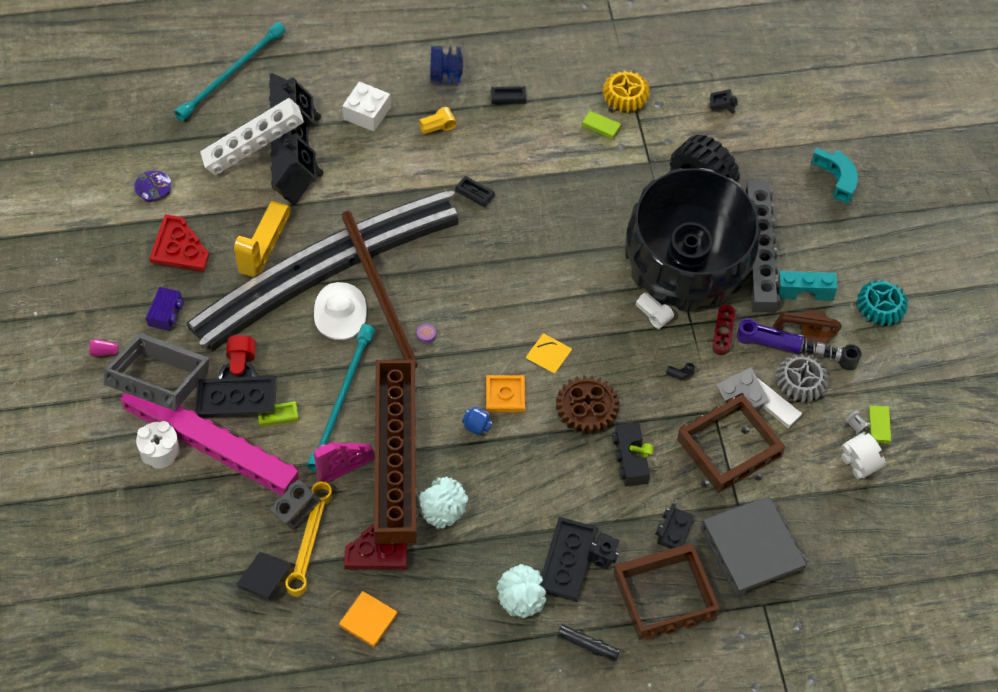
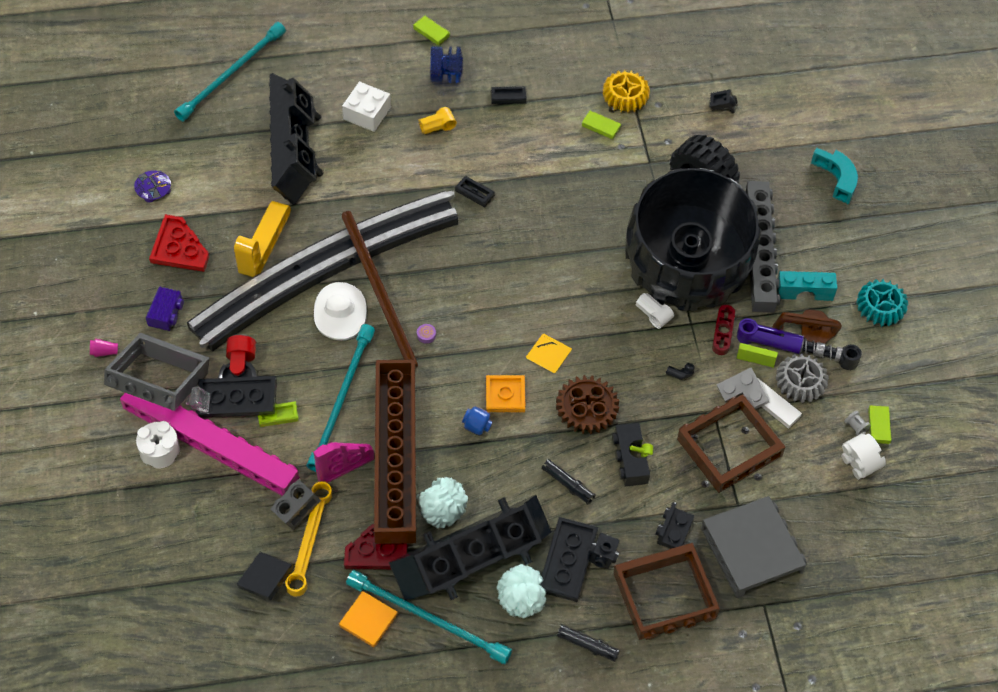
white brick [200,98,304,175] -> none
none -> clear tile [185,386,210,413]
none -> teal hose [346,570,512,665]
none -> black piece [388,495,552,601]
none -> lime tile [413,15,450,46]
none -> black pin [542,459,595,505]
none -> lime tile [736,343,778,368]

